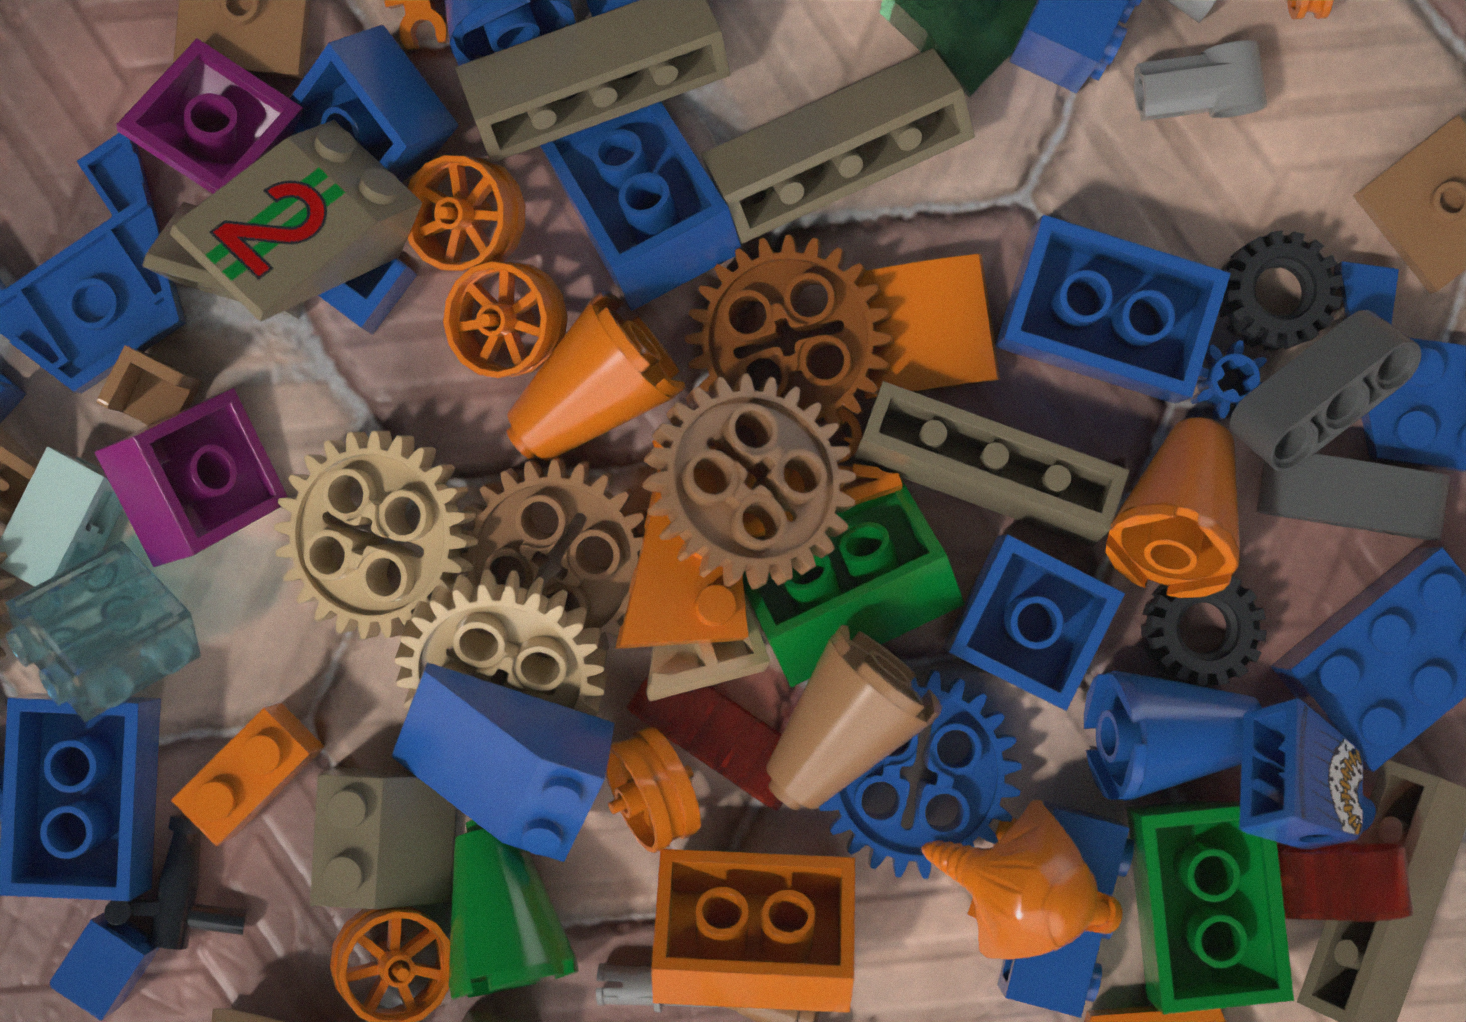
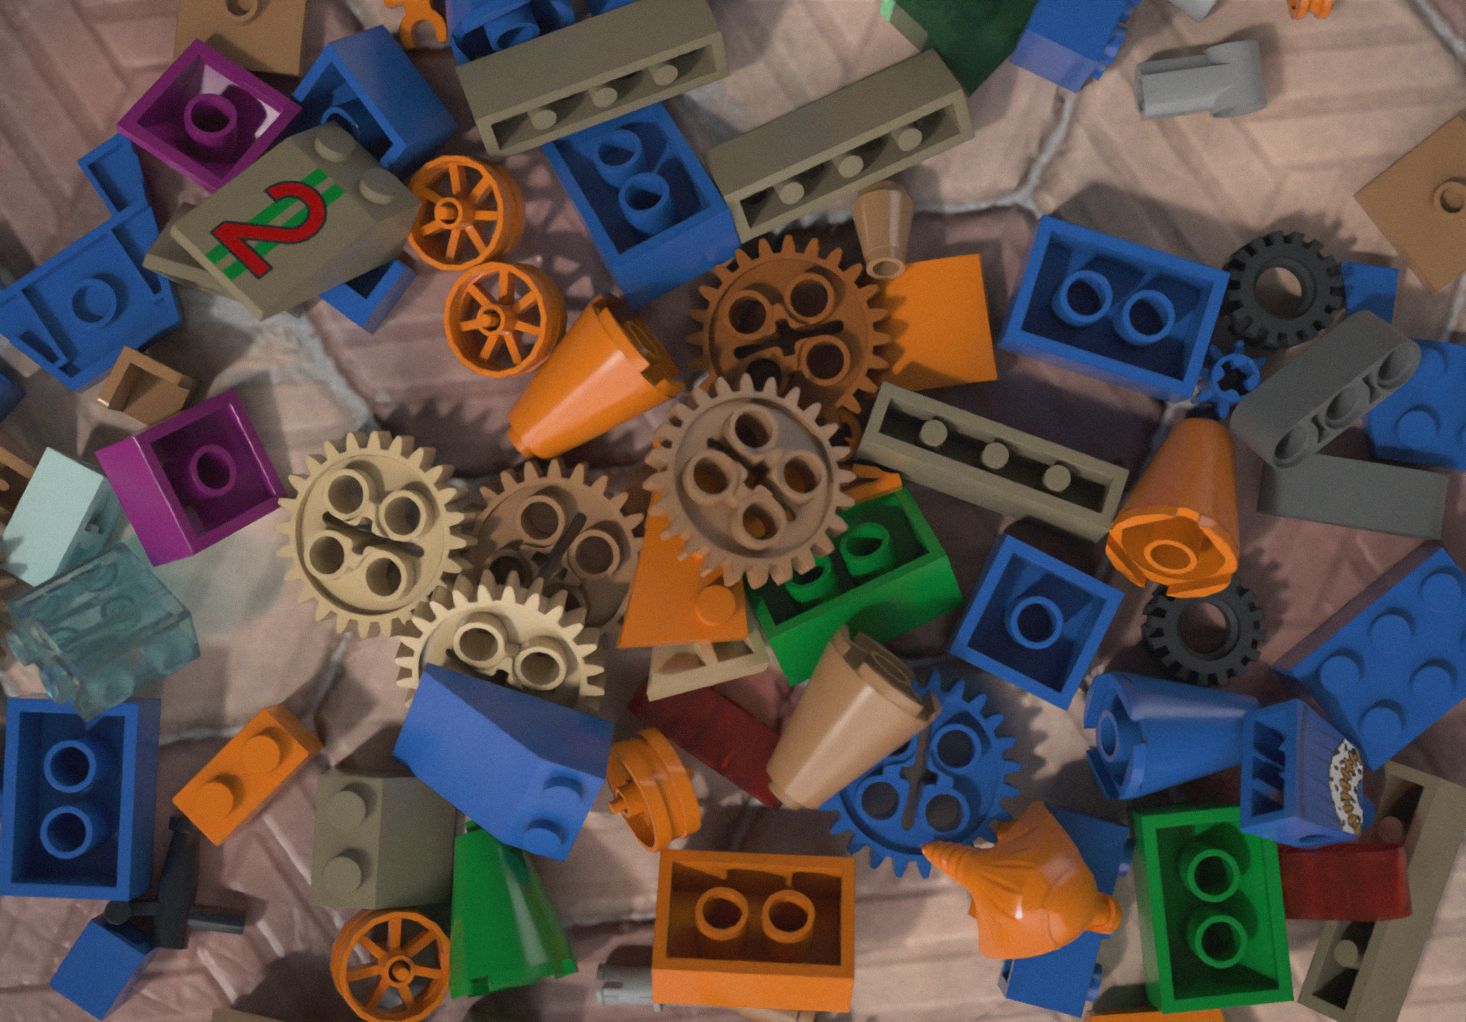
none -> medium nougat cone [851,180,915,280]

